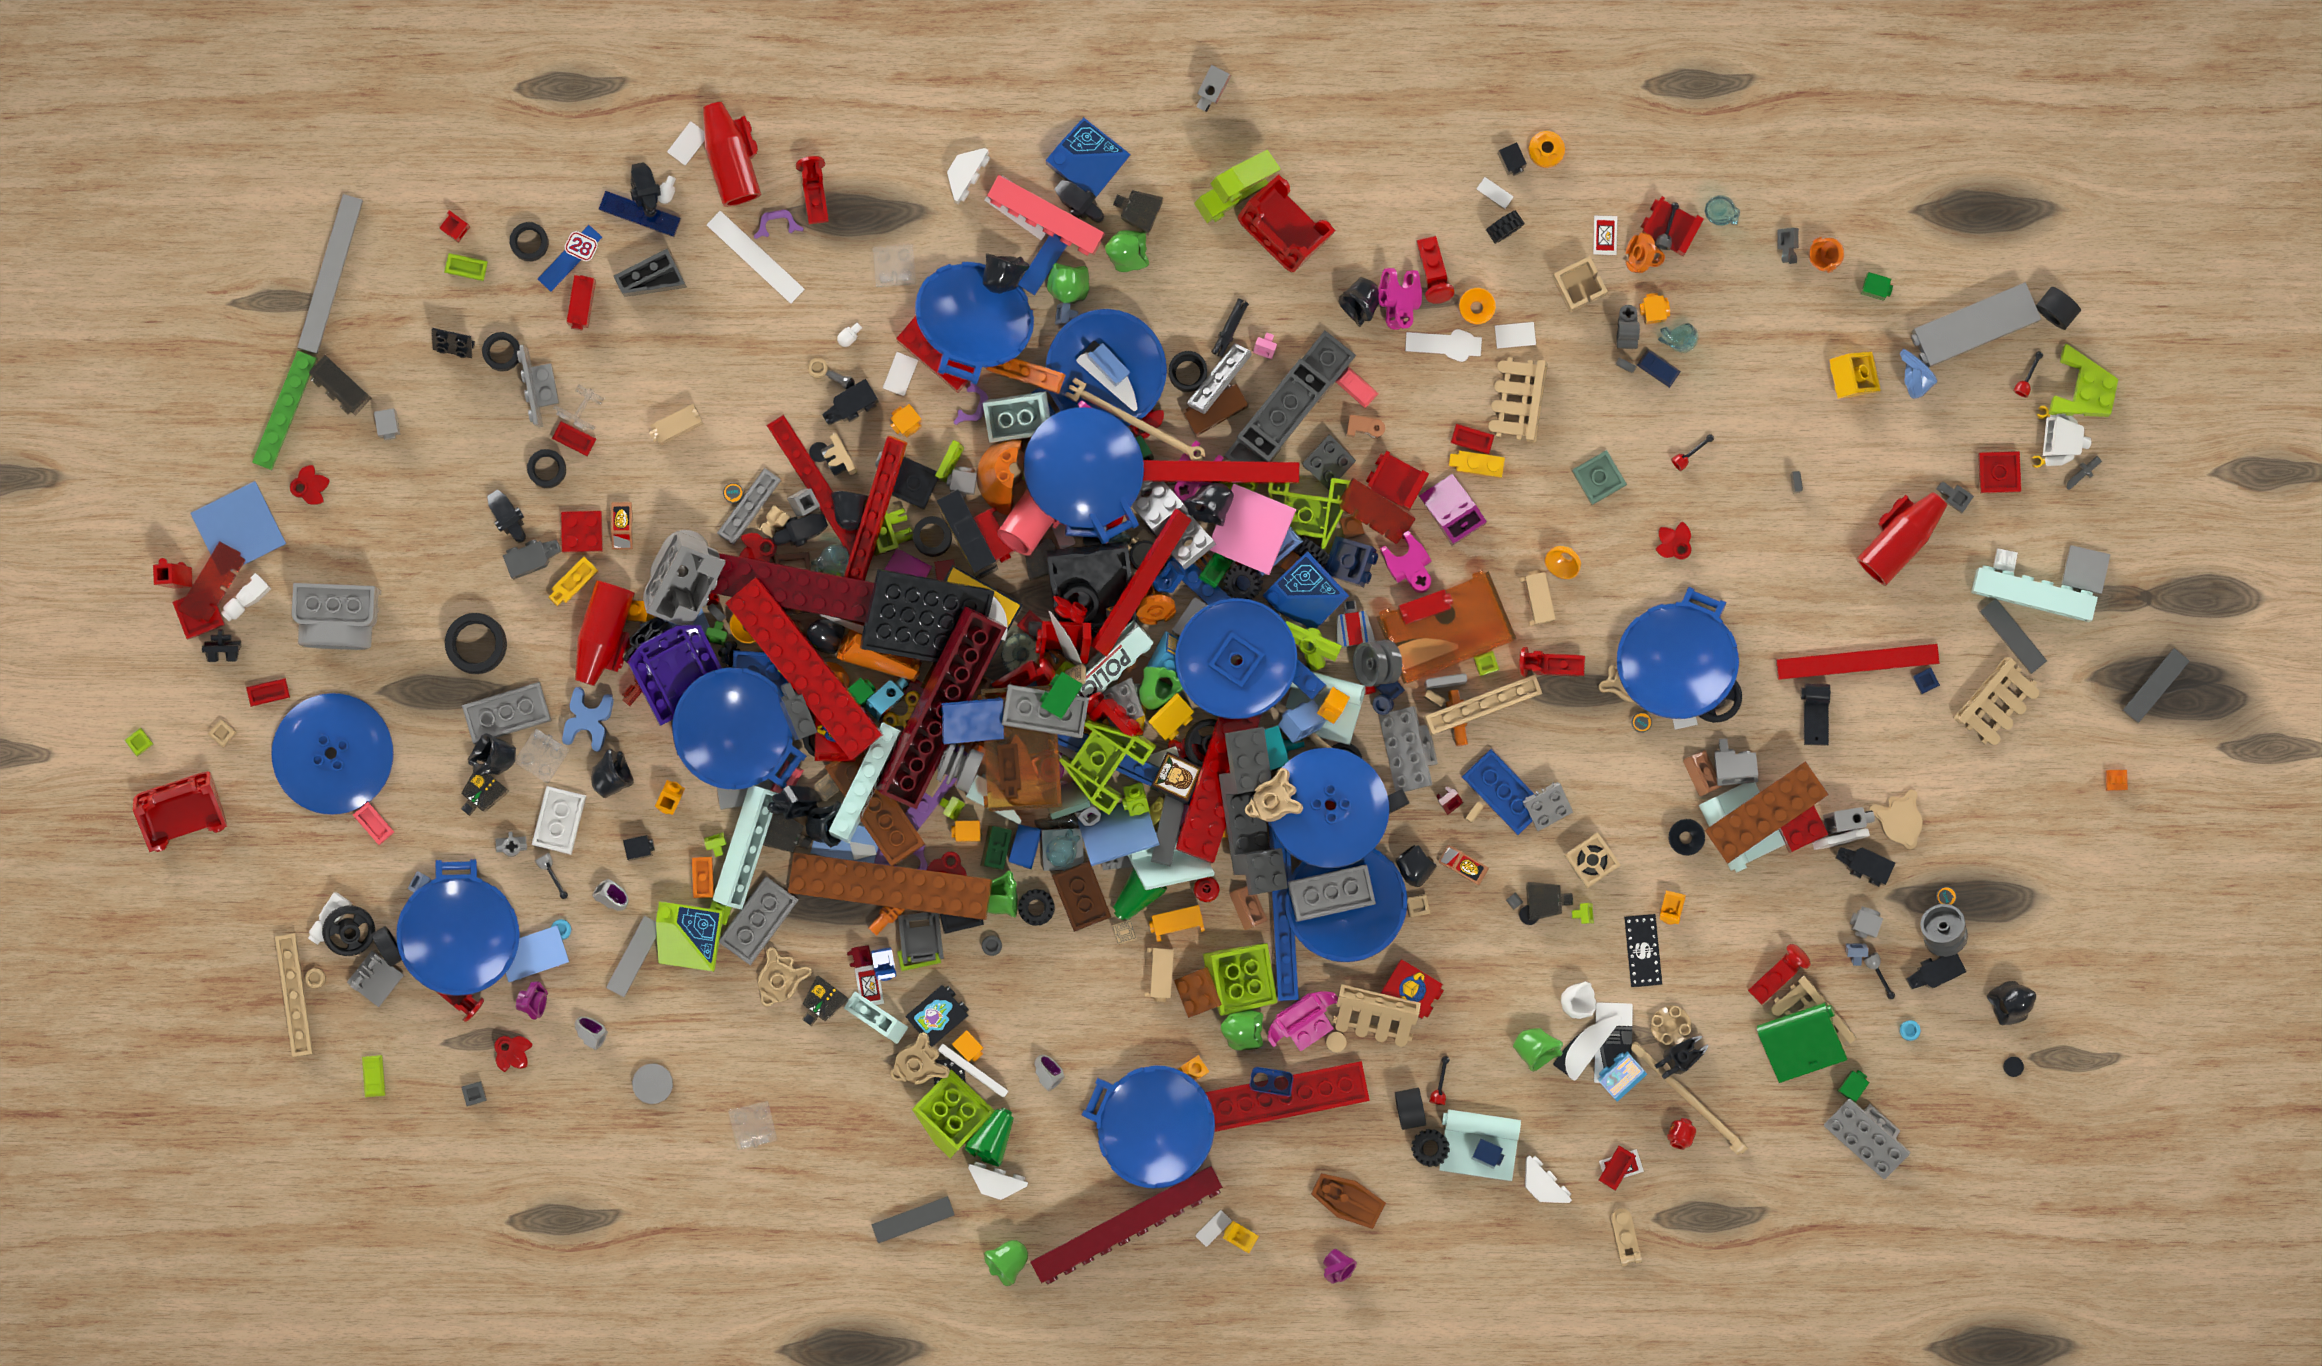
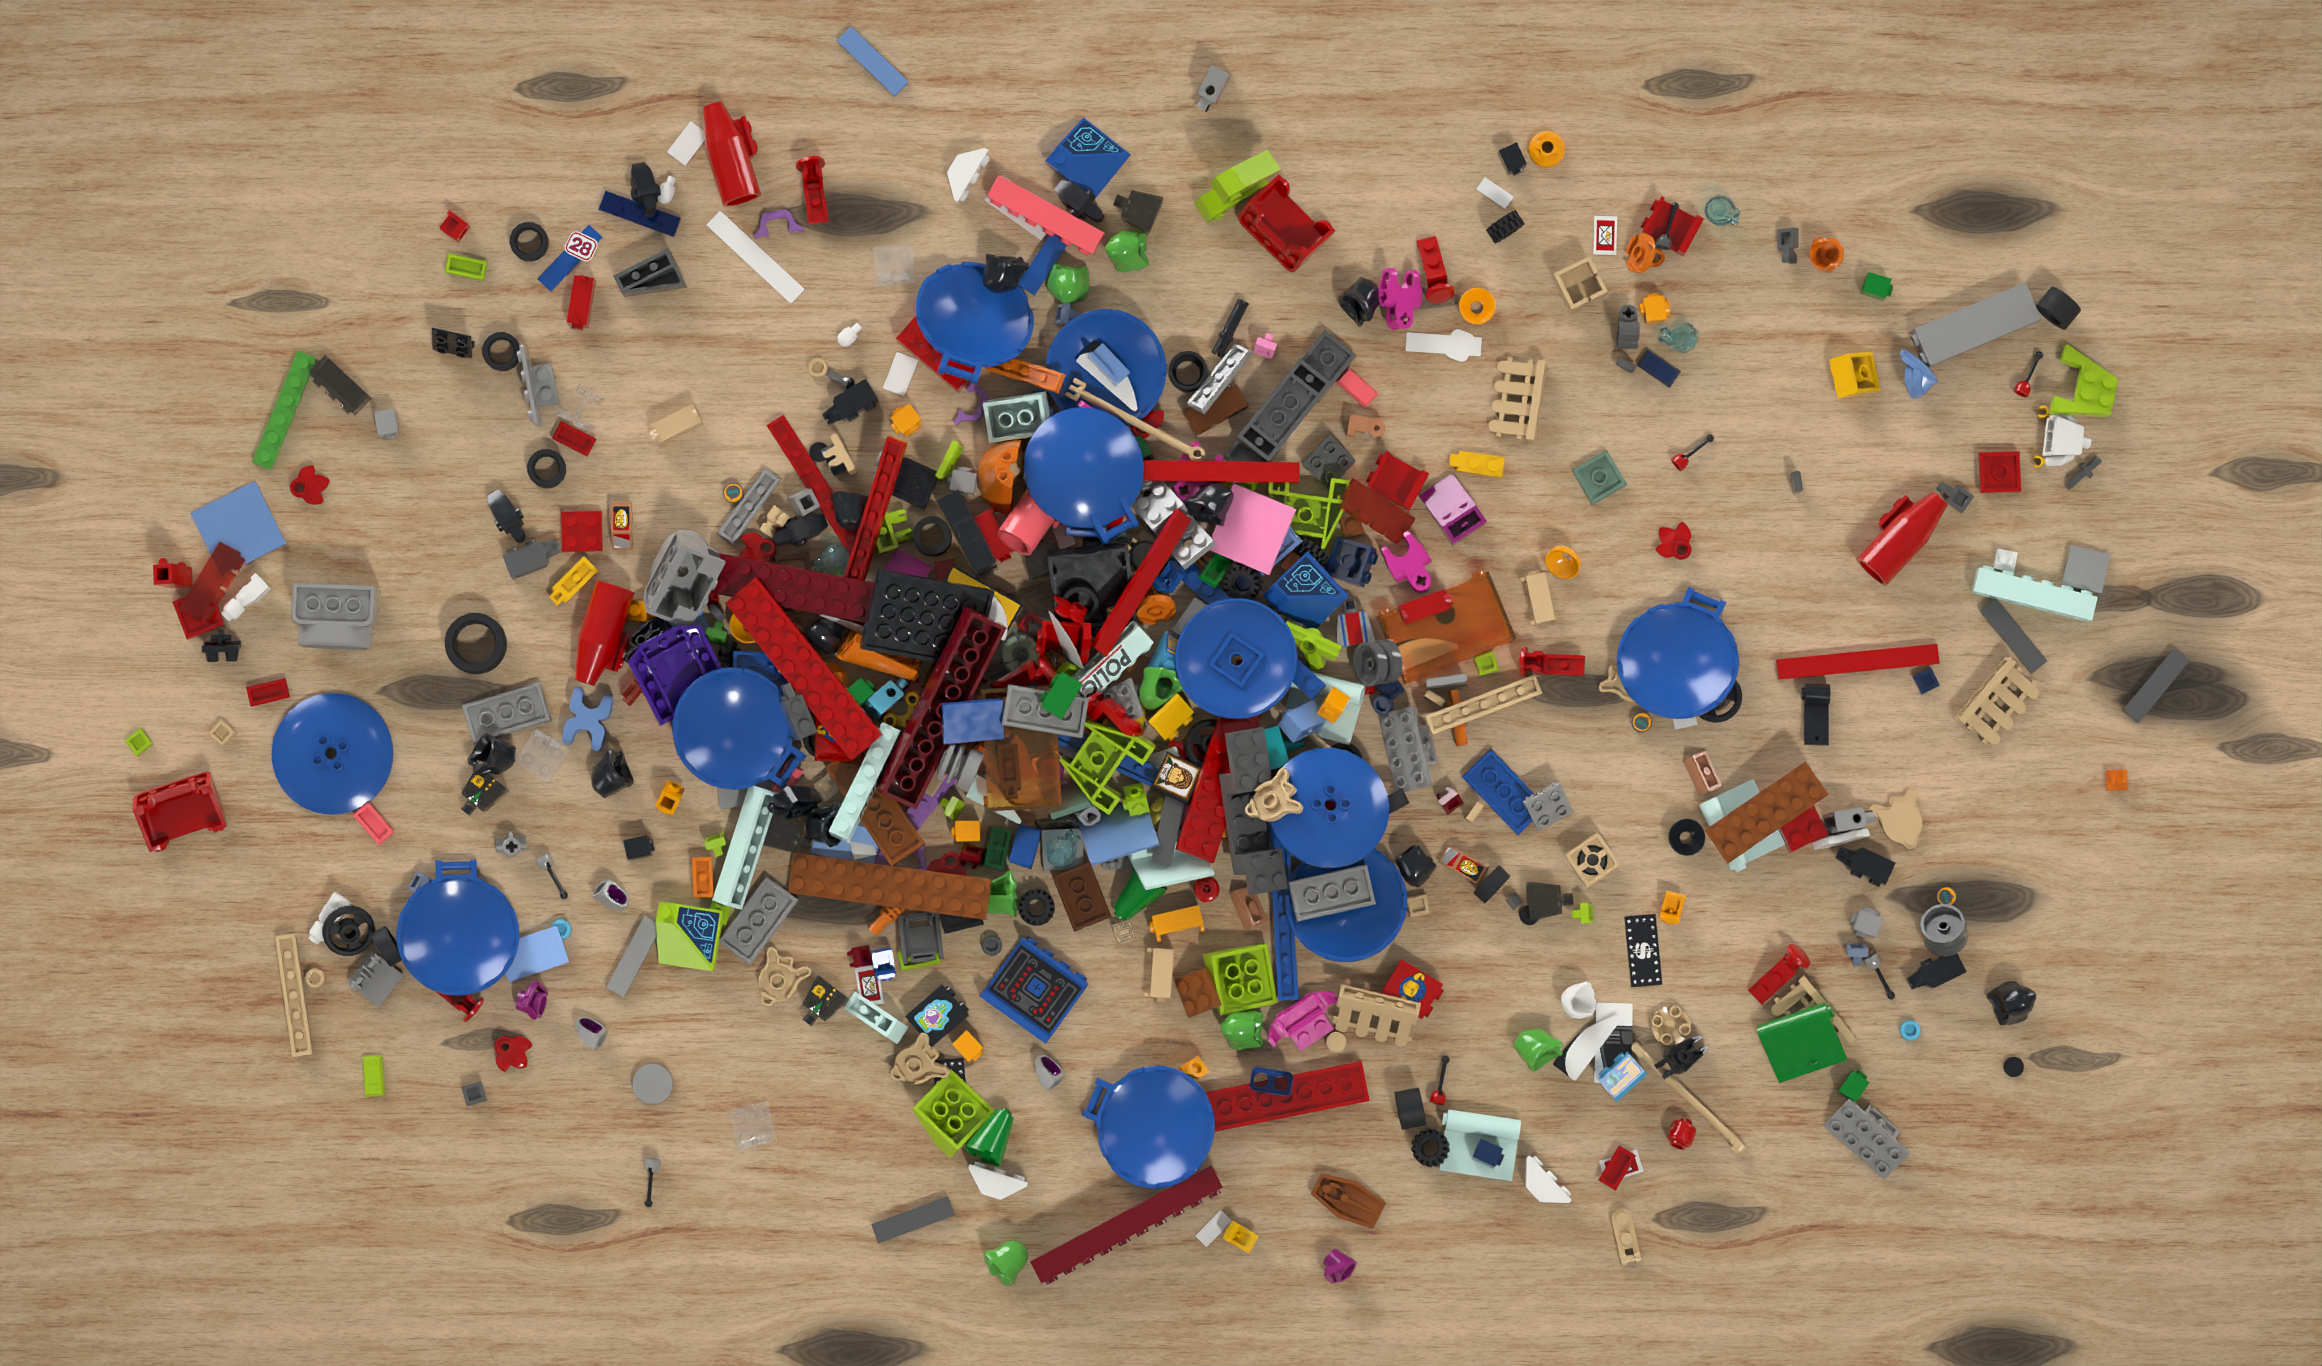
light grey tile [297,194,363,354] -> none
white tile [532,786,586,855] -> none
white tile [938,1044,1009,1097] -> none
tan tile [1065,664,1086,684] -> none
red tile [1451,424,1495,454] -> none
white sticker [1495,322,1536,348] -> none
light grey hinge [1714,738,1758,786] -> none
none -> hinge [644,1158,661,1207]
none -> medium blue tile [837,27,909,97]
none -> dark red tile [959,843,984,869]
none -> panel [980,936,1089,1044]
none -> black tyre [1473,865,1510,903]

